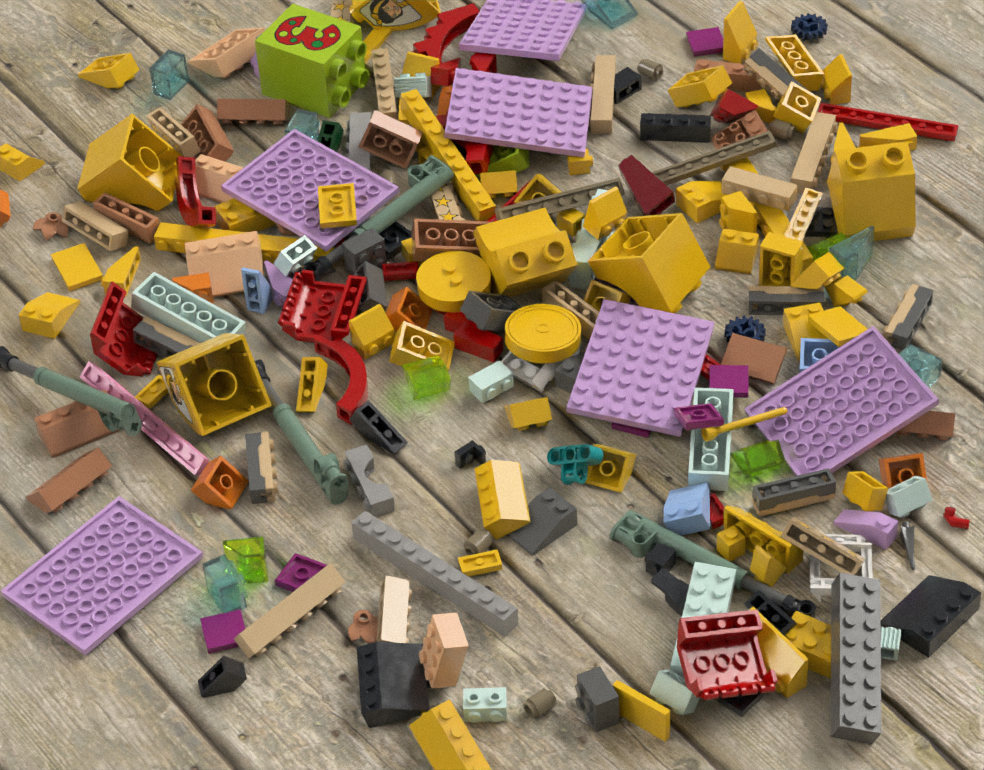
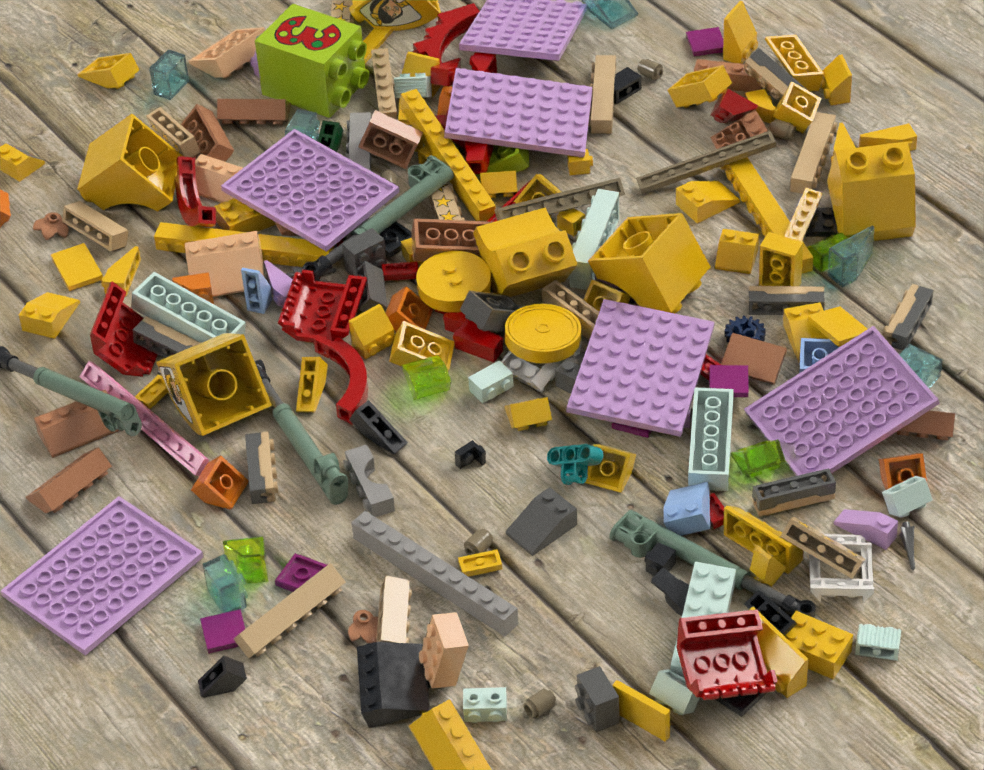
nougat brick [93,192,160,244] -> none
light aqua brick [274,235,317,276] -> none
yellow plate [318,183,357,229] -> none
yellow slope [474,460,531,540] -> none
yellow slope [583,187,627,240] -> none
dark red slope [618,154,676,216] -> none
black brick [640,113,711,143] -> none
magenta tile [674,403,724,430] -> none
yellow piece [701,407,787,442] -> none
yellow brick [716,525,746,562] -> none
yellow slope [719,191,757,233] -> none
tan brick [722,166,797,212] -> none
dark blue gear [791,13,828,42] -> none
yellow slope [791,252,844,289] -> none
red plate [818,103,959,141] -> none
yellow slope [824,275,868,307] -> none
brick [831,572,881,744] -> none
yellow brick [842,471,888,512] -> none
black slope [881,575,981,658] -> none
red arm [943,507,970,529] -> none

